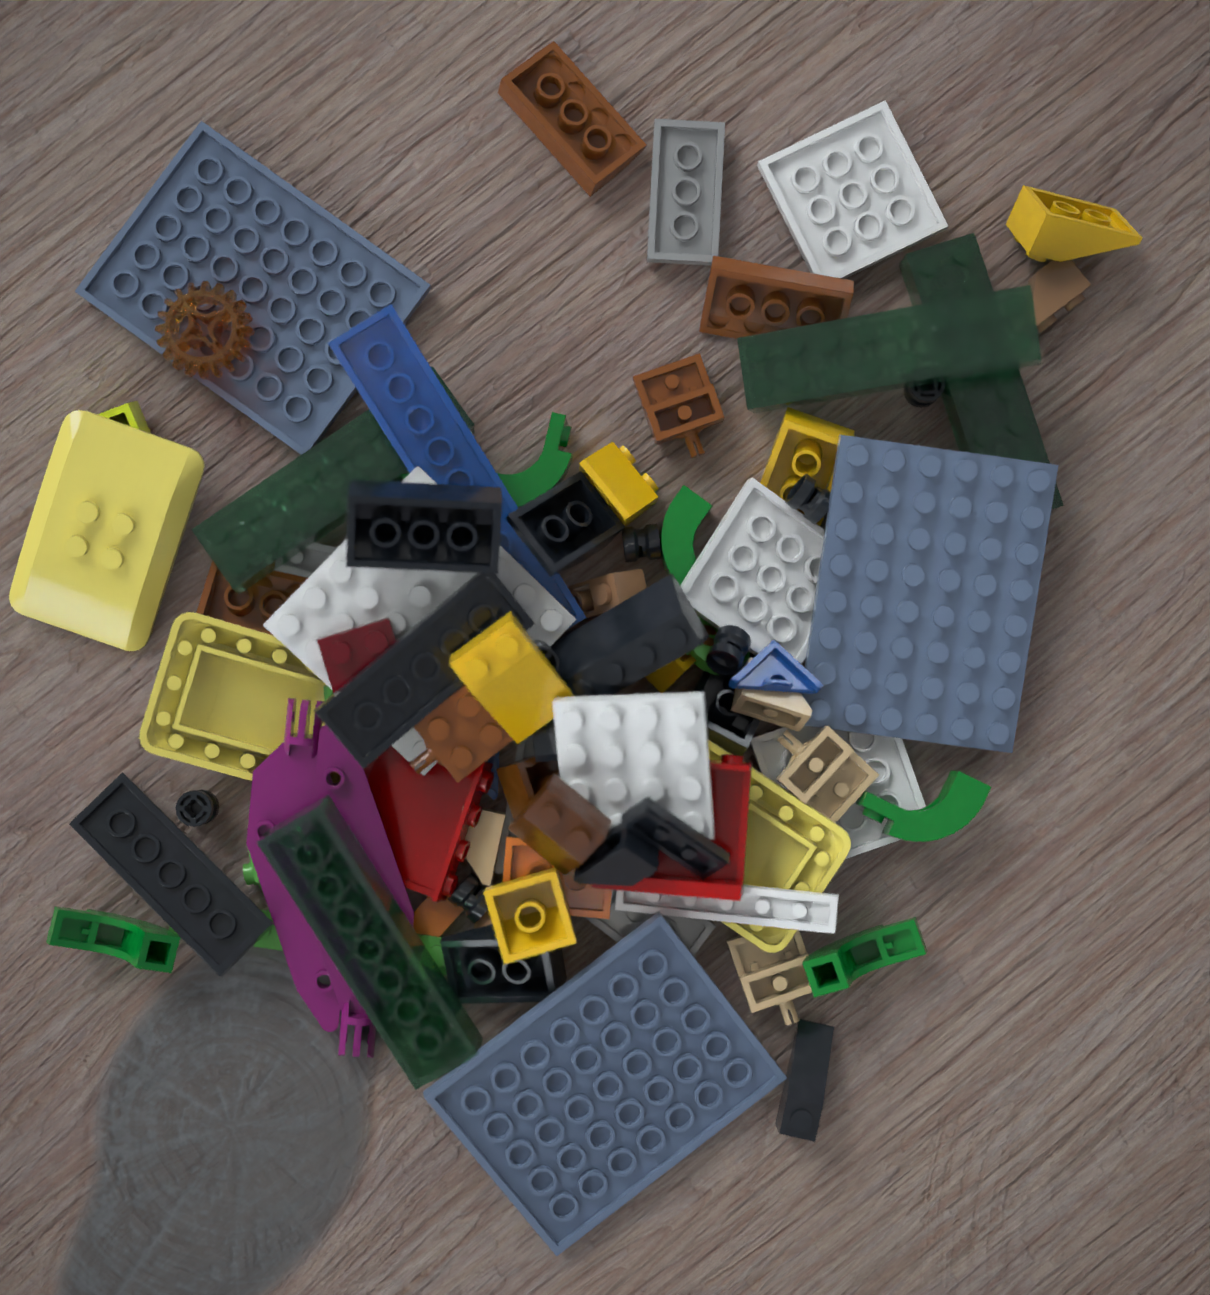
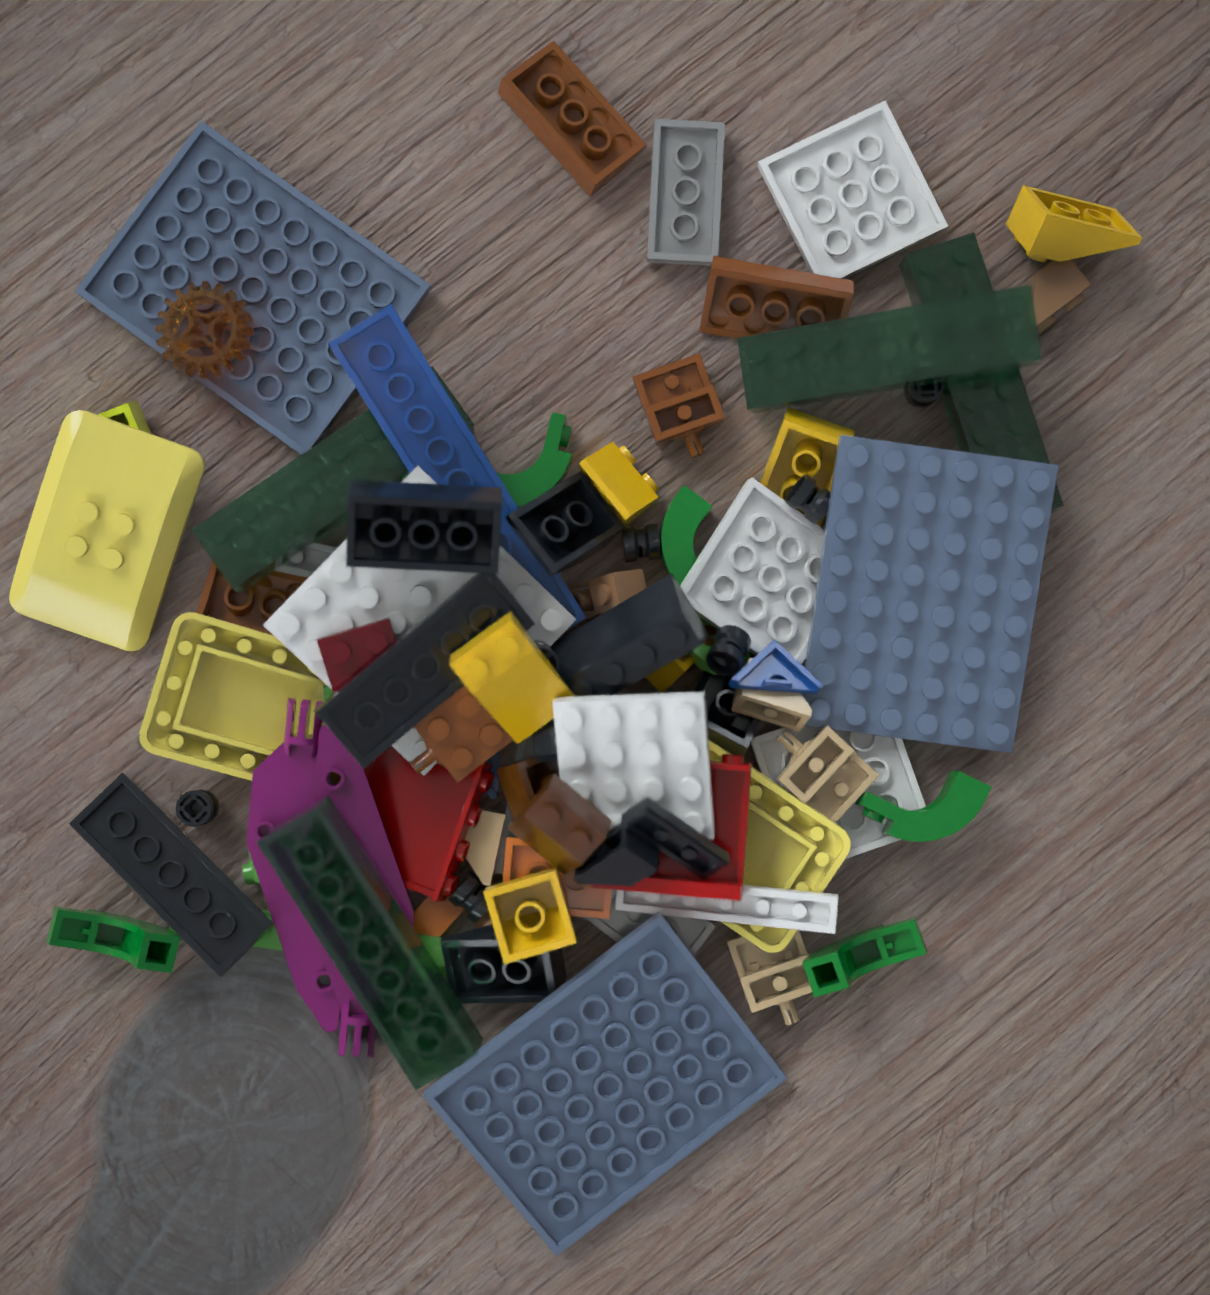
black slope [775,1018,834,1142] -> none

